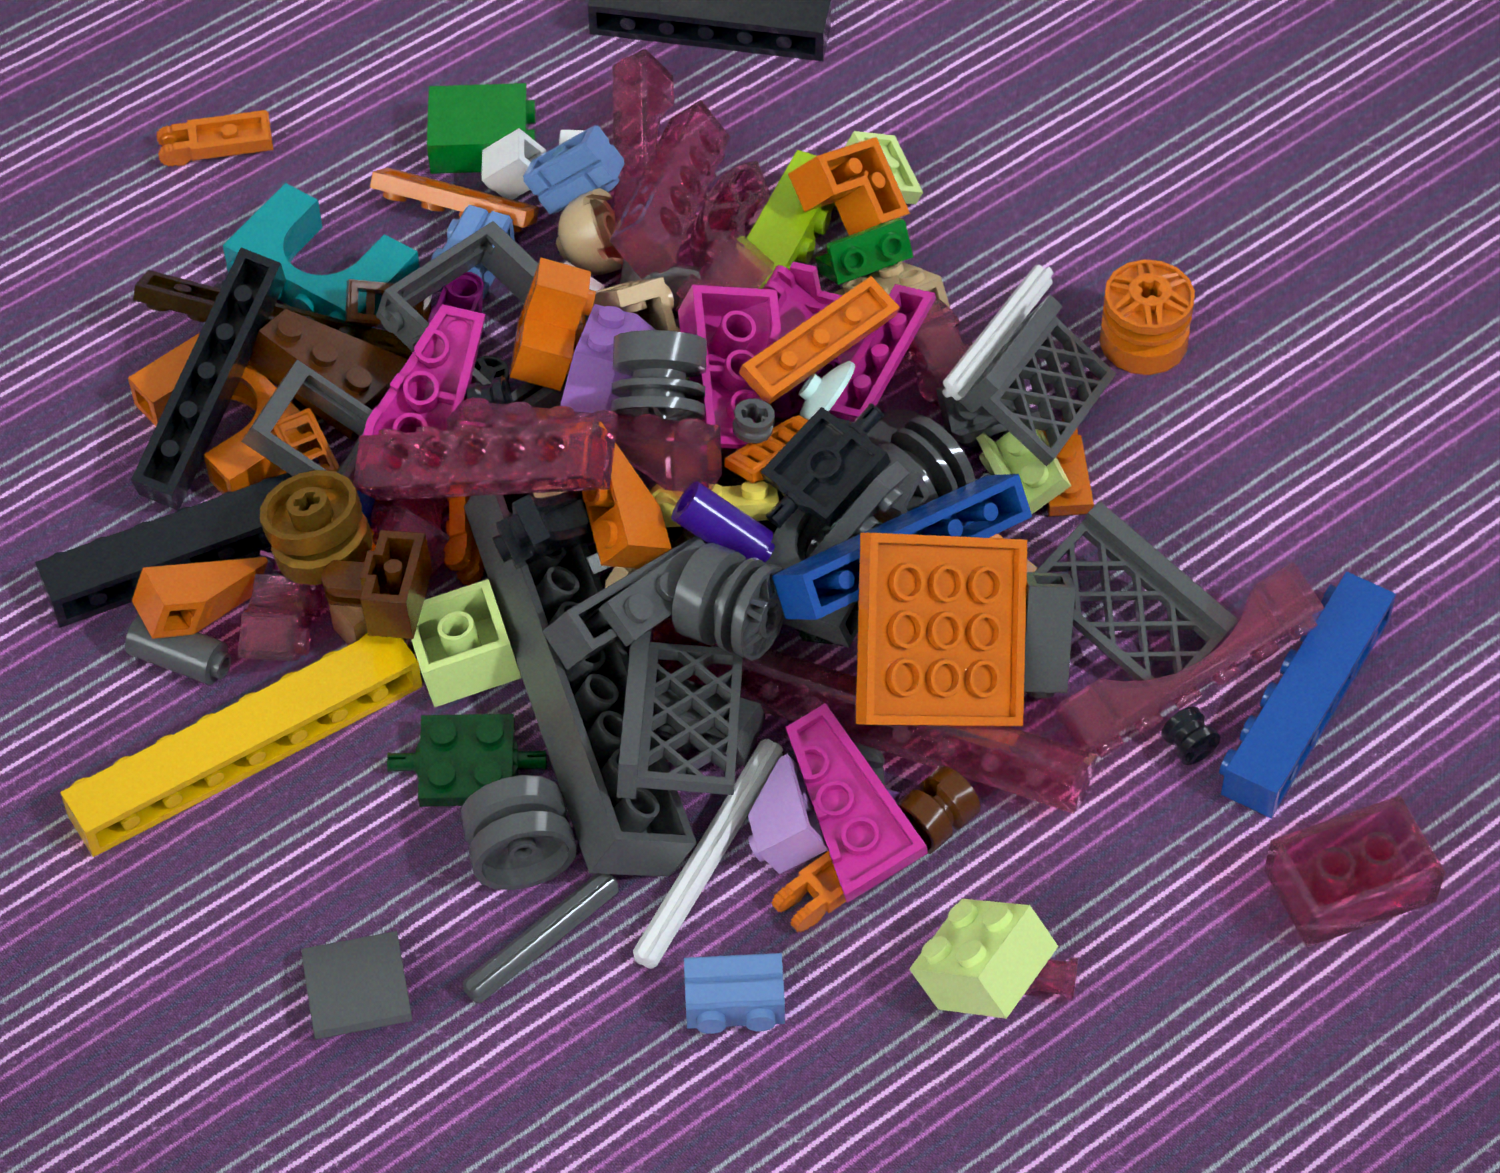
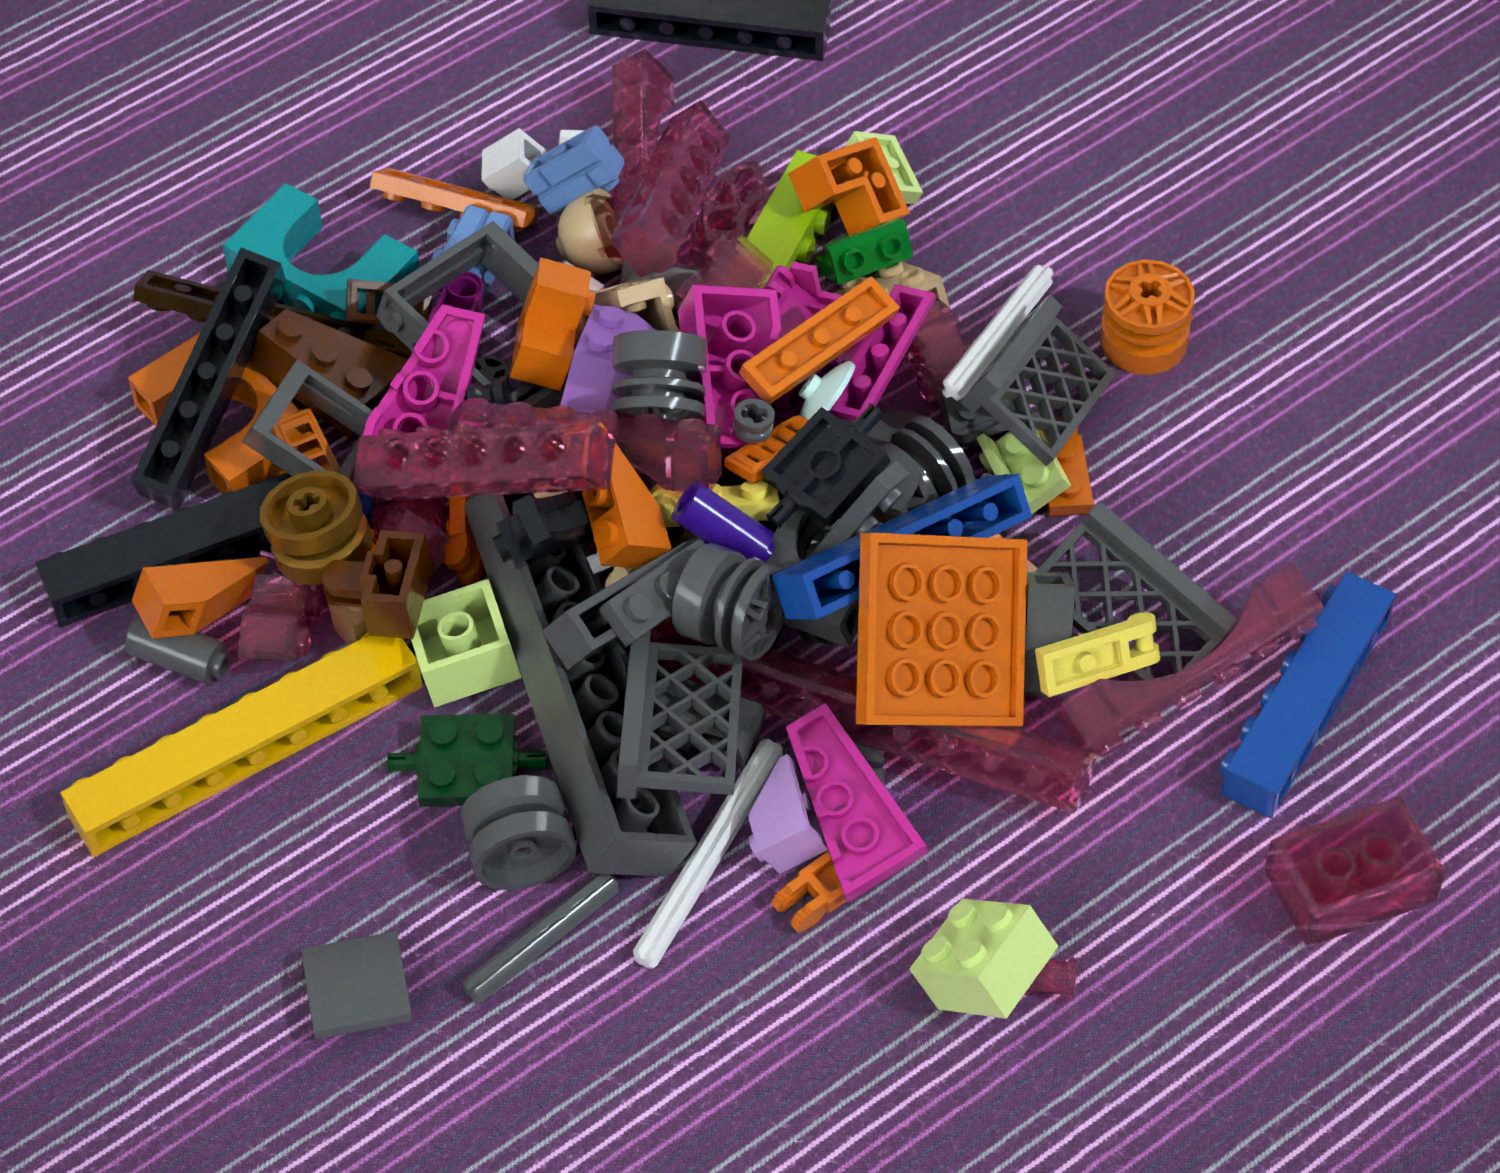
orange hinge [157,110,274,167] -> none
green brick [427,83,536,174] -> none
medium blue brick [684,953,785,1034] -> none
reddish brown wheel [897,766,981,854] -> none
black wheel [1161,706,1221,765] -> none
none -> light yellow plate [1035,612,1160,697]

